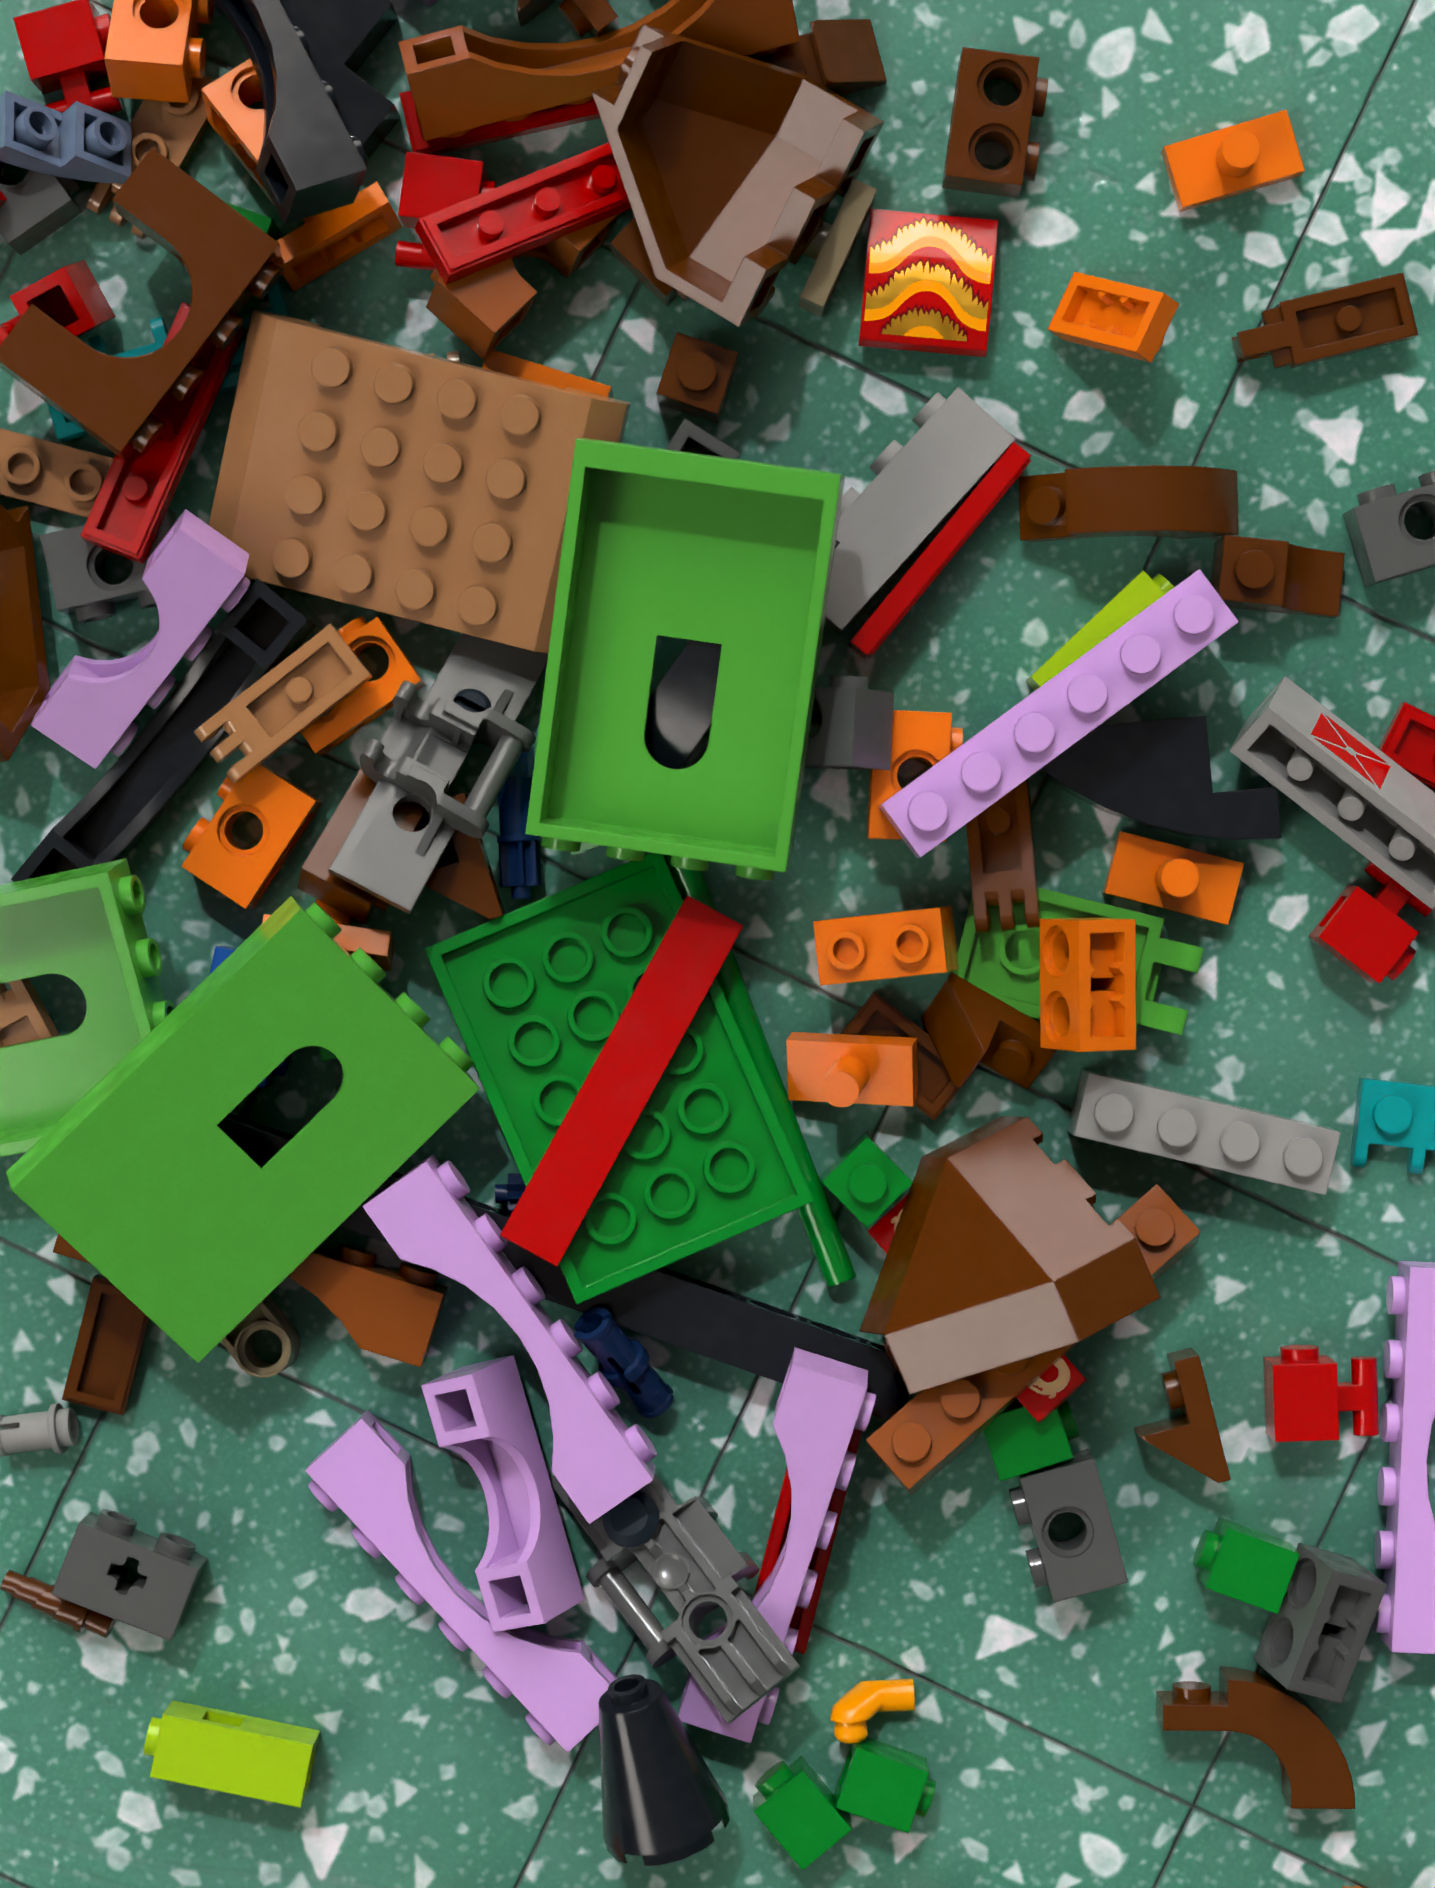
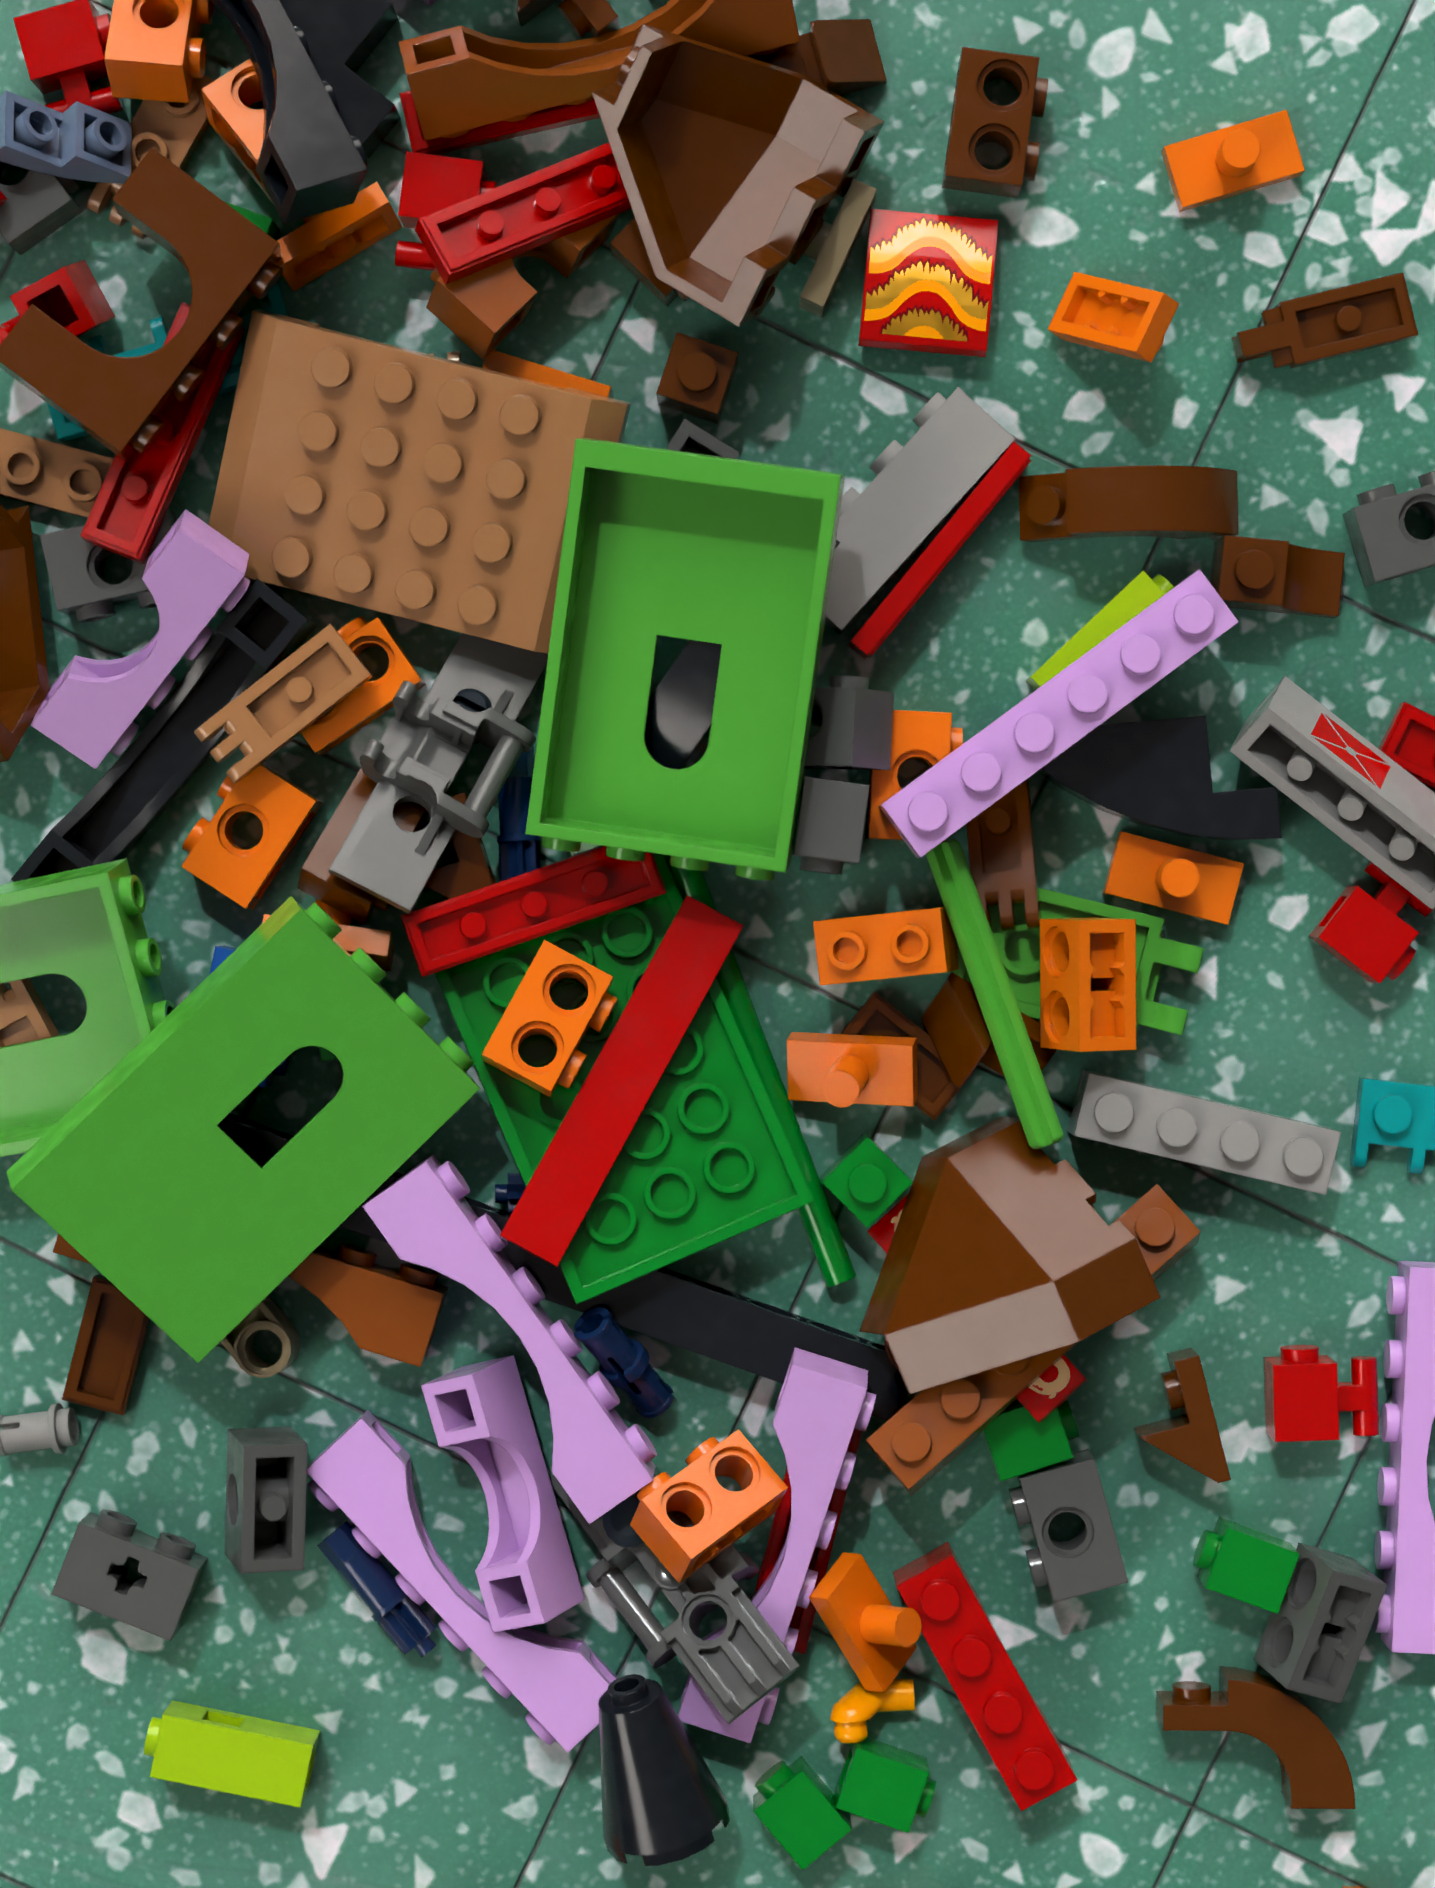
reddish brown animal [0,1570,116,1638] -> none
none -> dark grey brick [225,1426,307,1574]
none -> dark blue piece [317,1521,437,1657]
none -> red tile [400,846,666,978]
none -> orange brick [482,940,618,1097]
none -> orange brick [630,1429,788,1584]
none -> dark grey brick [792,777,870,875]
none -> orange tile [809,1552,921,1693]
none -> red arch [893,1542,1077,1811]
none -> bright green axle [926,839,1064,1149]

